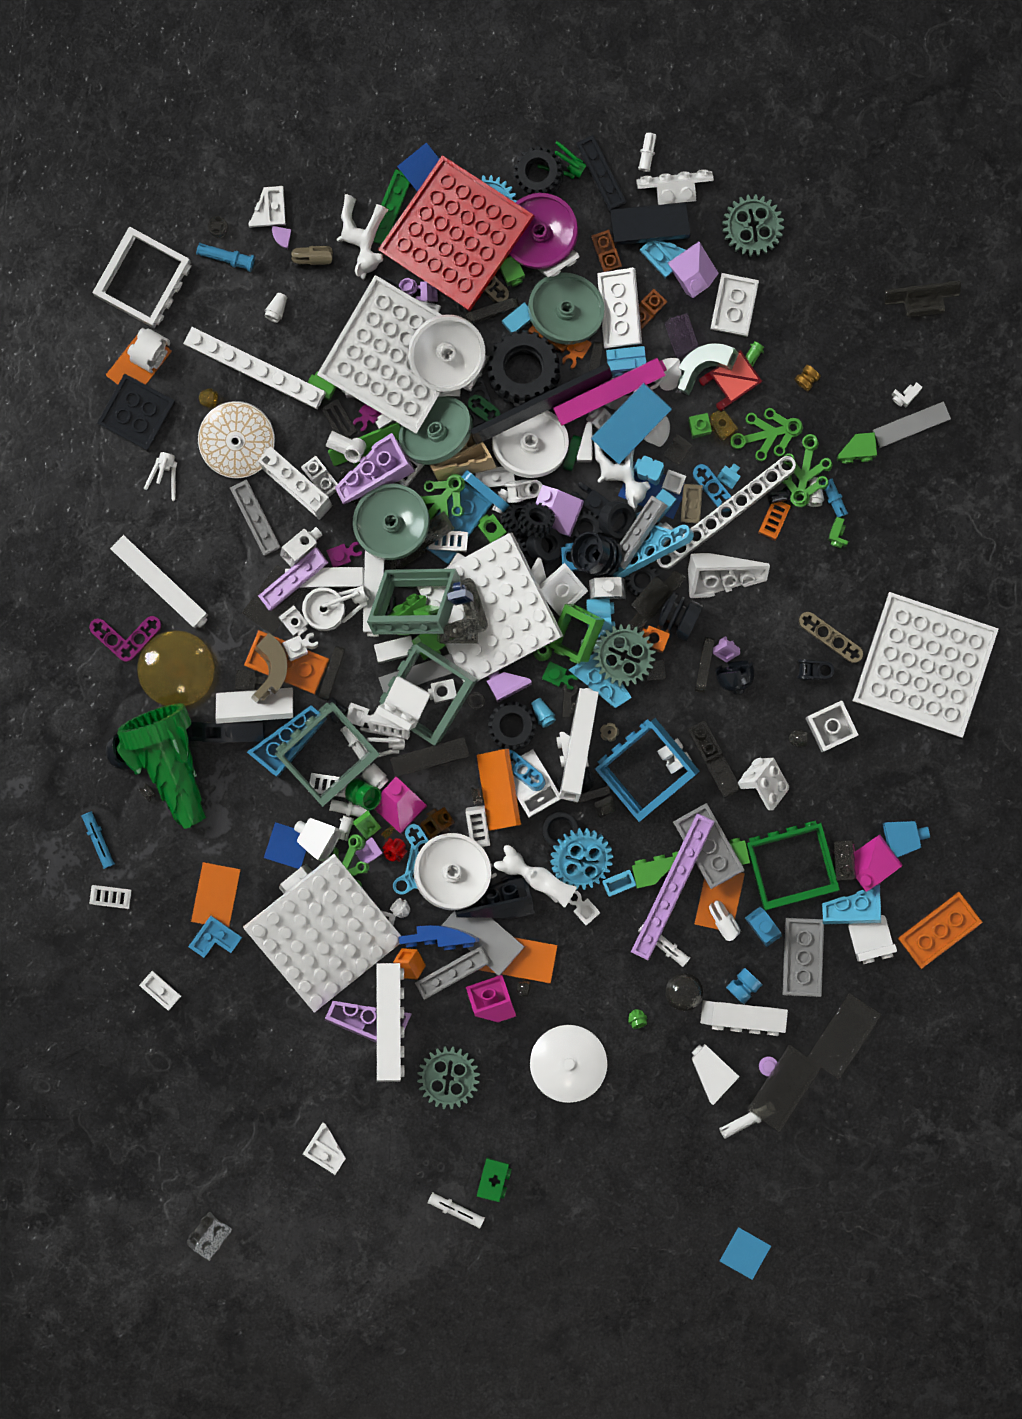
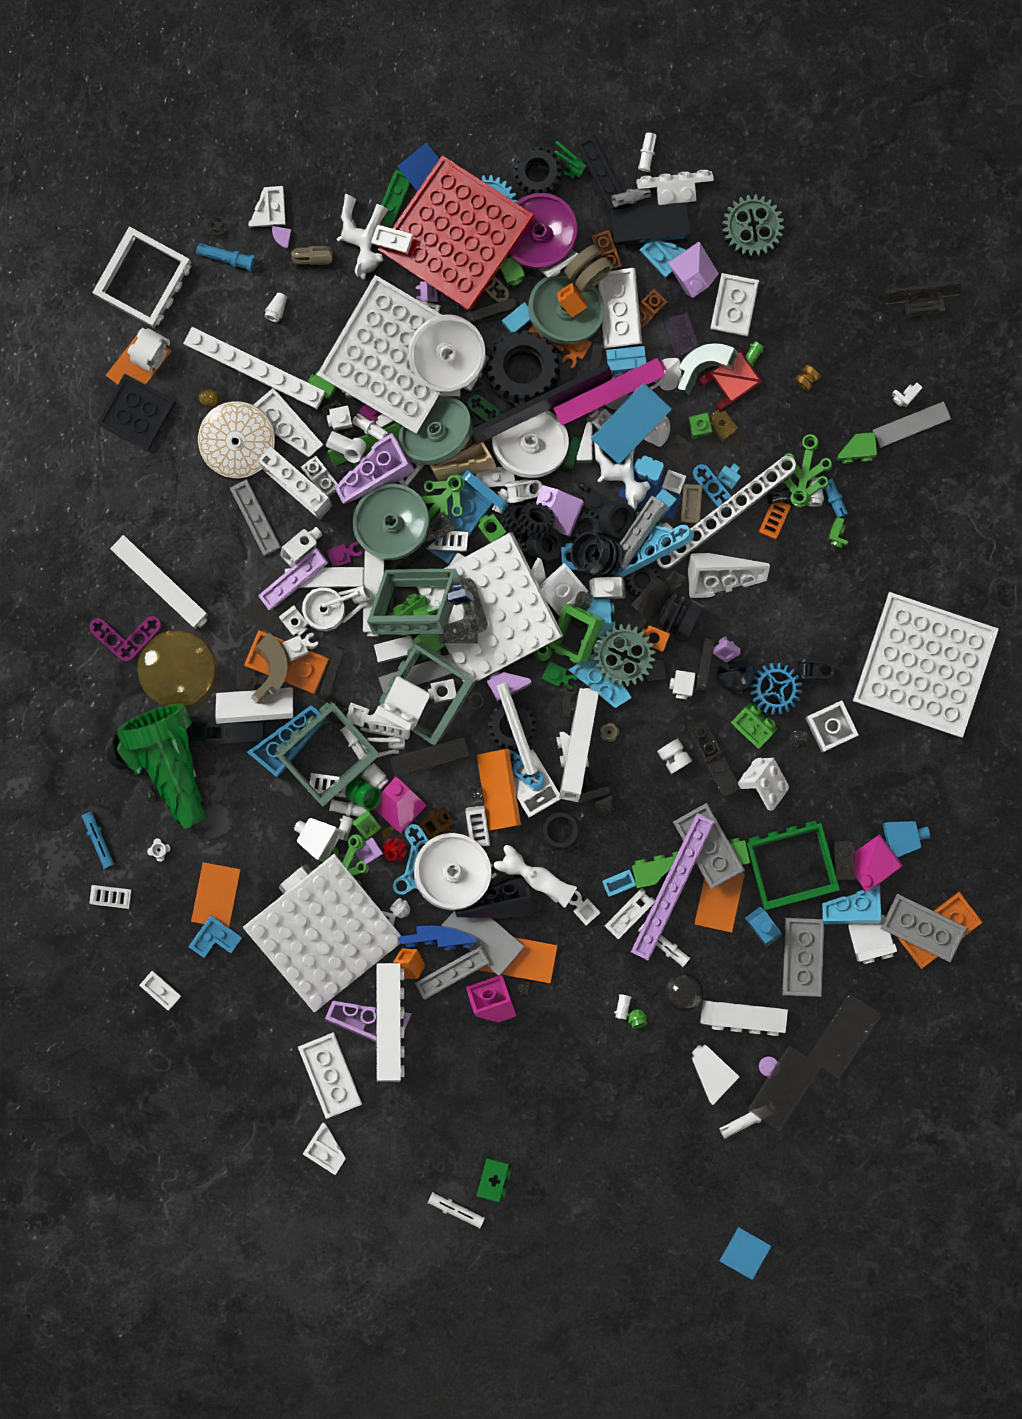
white plant [144,452,177,501] -> none
clear smoke bracket [186,1212,233,1261] -> none
blue piece [264,822,306,869] -> none
lavender plate [399,278,418,296] -> none
sand green gear [417,1046,480,1109] -> none
white dish [530,1025,607,1103] -> none
medium azure cone [531,698,556,728] -> none
medium azure gear [550,828,613,890] -> none
dark azure window [595,718,700,822] -> none
white arm [709,901,741,941] -> none
dark azure wheel [726,968,762,1004] -> none
bright green plant [730,408,803,462] -> none
dark tan beam [798,612,863,663] -> none
none -> white plate [147,839,170,861]
none -> white wing [254,388,324,458]
none -> white tile [298,1032,362,1119]
none -> white brick [327,406,353,431]
none -> white axle [352,413,388,440]
none -> white plate [371,225,414,254]
none -> white axle [497,683,537,775]
none -> orange panel [557,282,587,317]
none -> dark tan wheel [564,245,613,293]
none -> clear smoke bush [575,591,593,610]
none -> white plate [605,888,655,939]
none -> light grey pin [612,188,651,207]
none -> white pin [614,994,632,1020]
none -> white brick [669,670,695,700]
none -> bright green bracket [731,703,778,749]
none -> dark azure gear [750,663,802,715]
none -> light grey tile [880,894,967,962]

